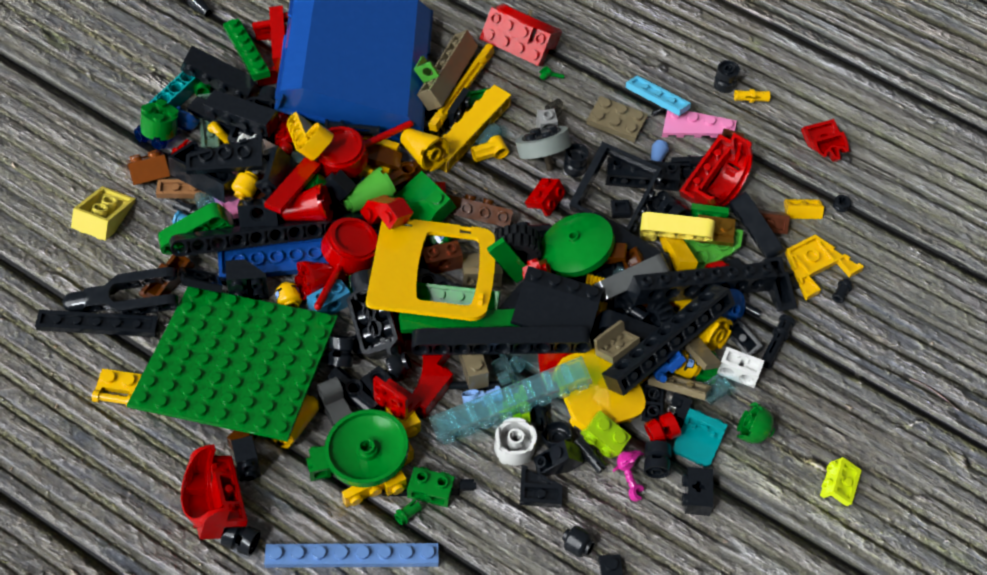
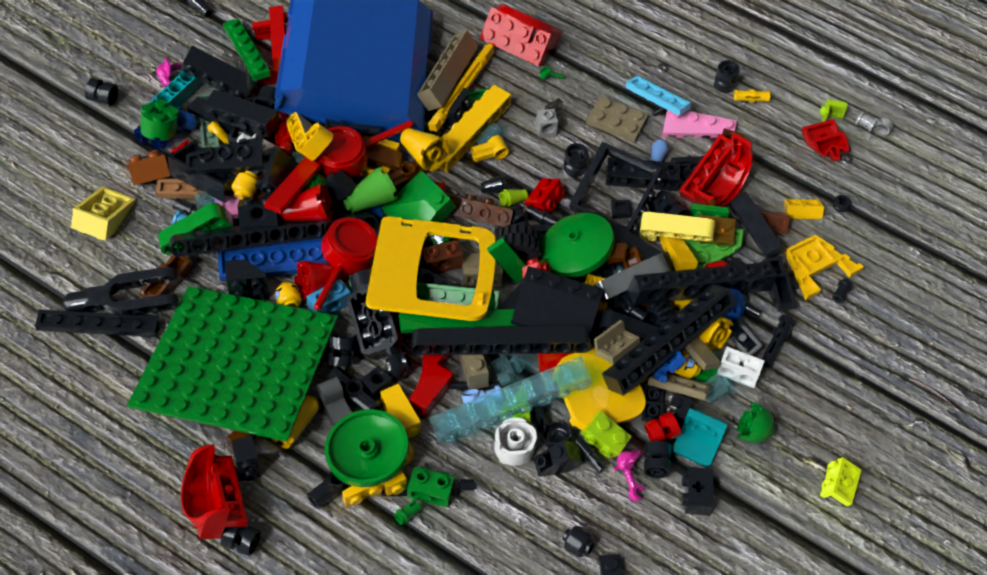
yellow plate [92,369,142,407] -> none
black plate [178,266,223,293] -> none
green plate [193,82,211,96] -> none
medium blue plate [264,543,439,568] -> none
green brick [306,446,331,481] -> none
red brick [360,195,414,230] -> none
red bracket [373,376,421,421] -> none
bright green bracket [414,56,440,83] -> none
light grey wheel [515,125,572,171] -> none
black wing [520,465,563,508] -> none
none -> black wheel [85,77,119,106]
none -> dark pink piece [156,58,183,87]
none -> black piece [307,472,349,509]
none -> black cone [480,175,507,193]
none -> lime cone [499,189,528,207]
none -> black wheel [509,204,529,224]
none -> black pin [525,205,561,226]
none -> lime bracket [819,99,848,122]
none -> light grey connector [855,111,893,136]

